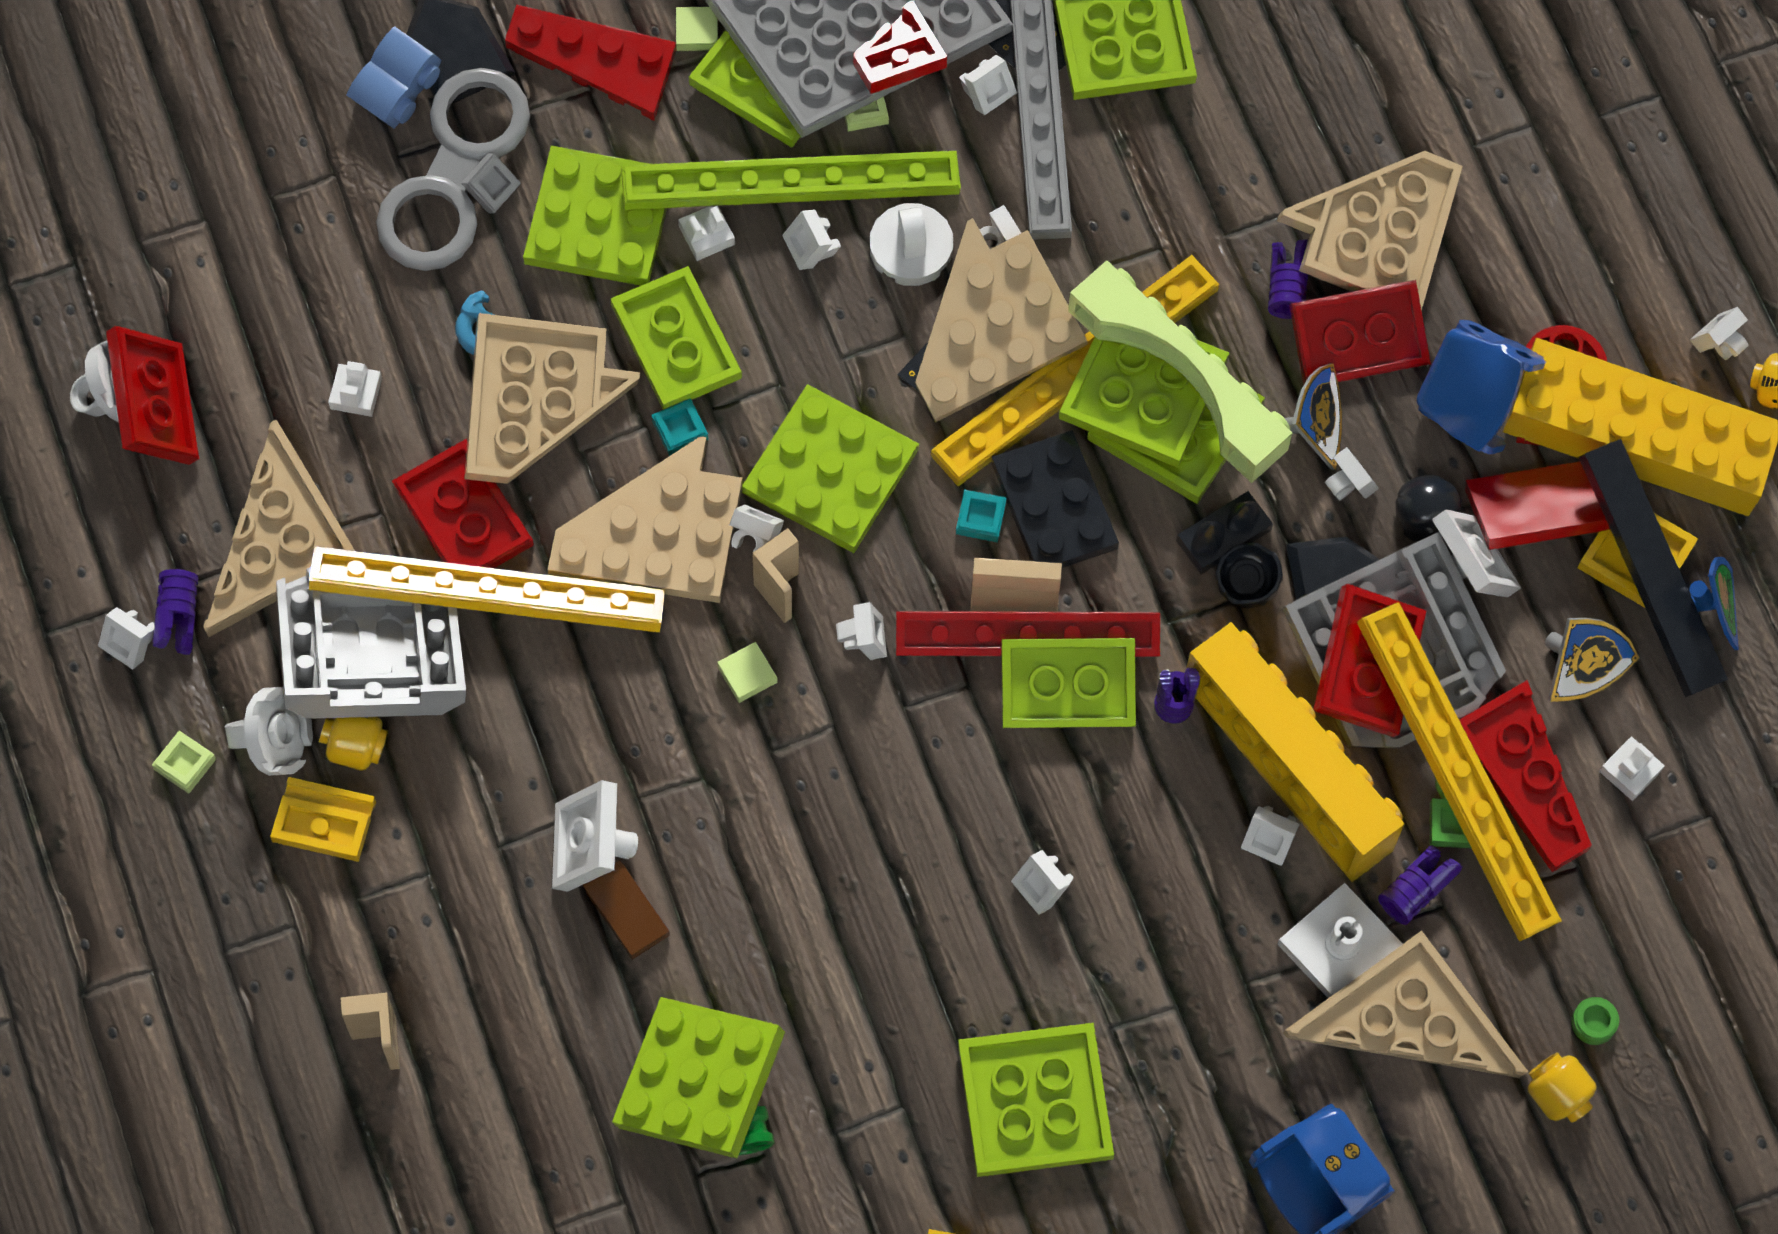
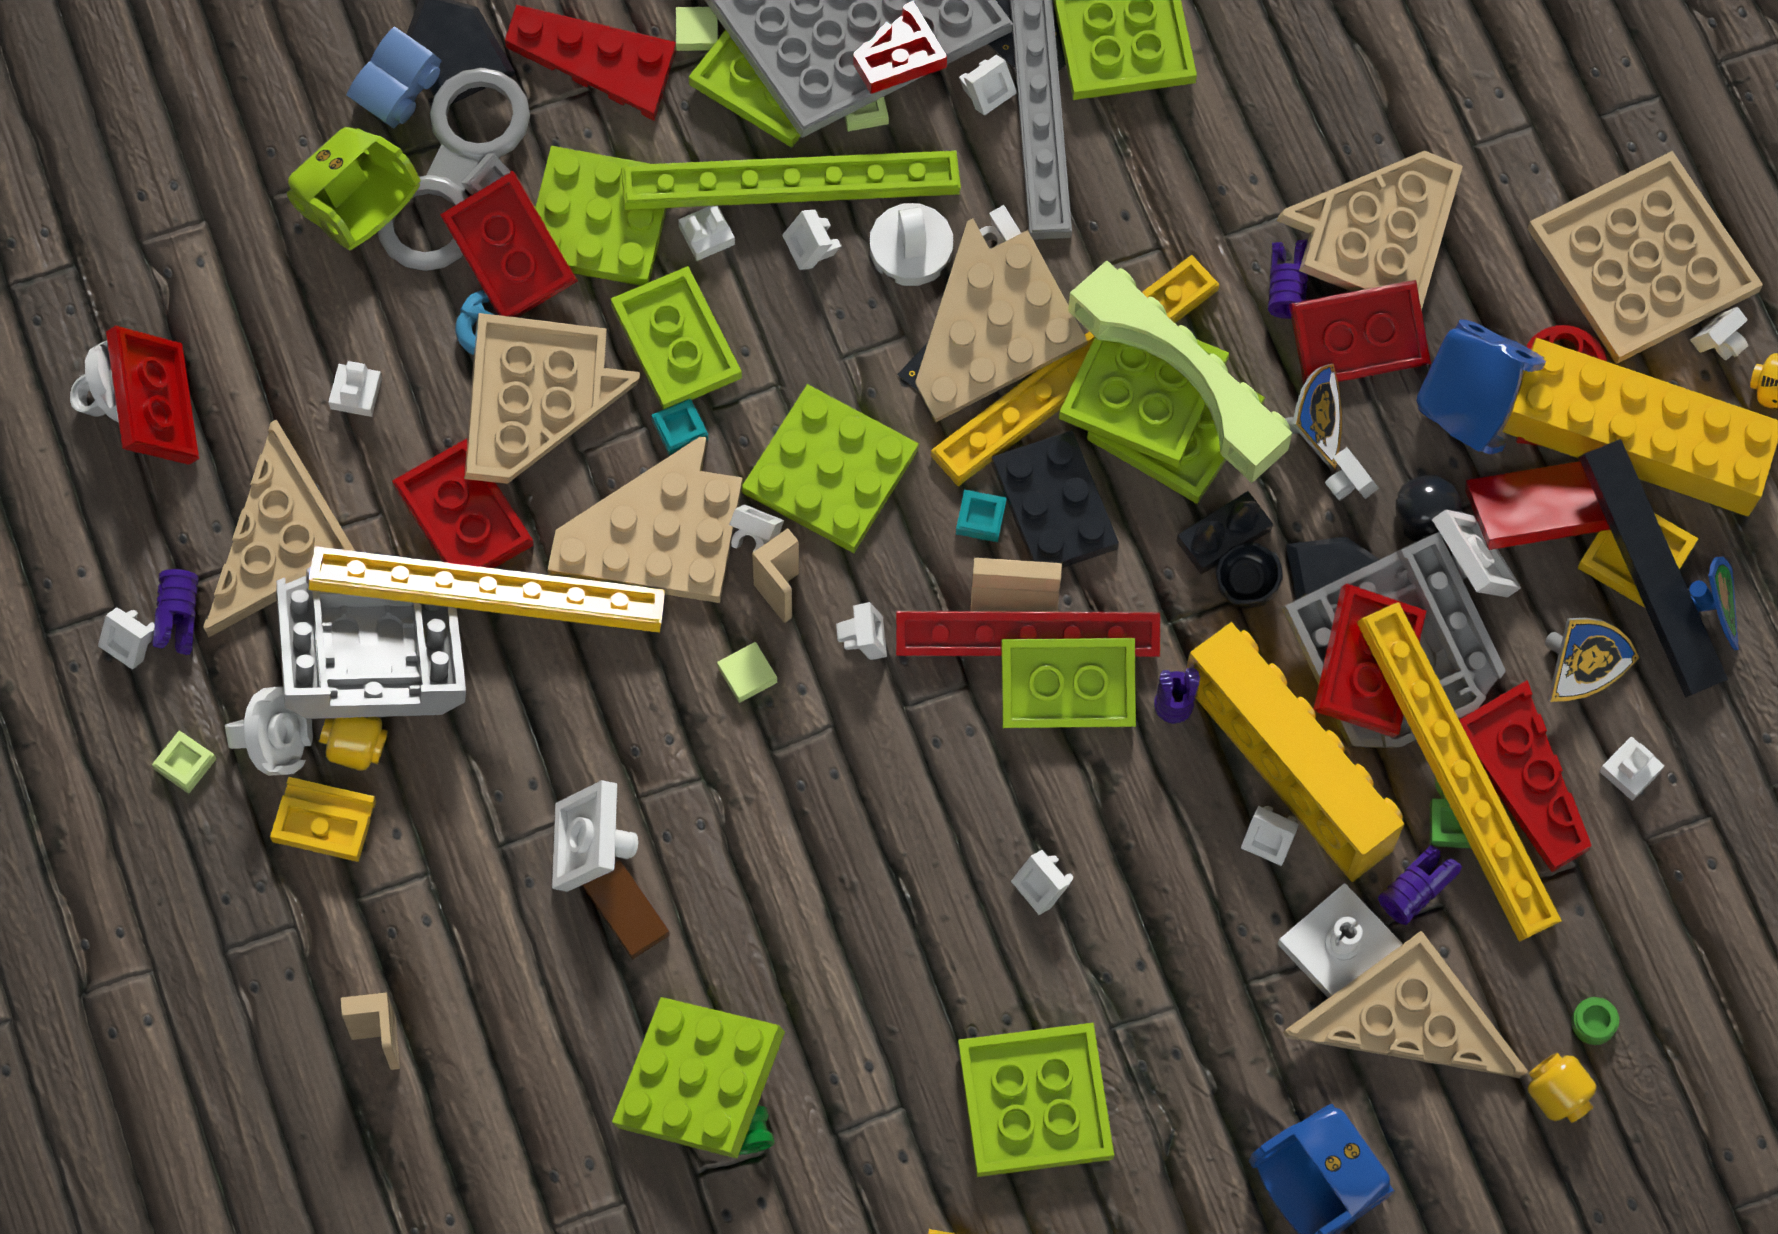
none -> lime piece [287,127,421,251]
none -> red tile [440,171,578,318]
none -> tan plate [1527,151,1763,364]

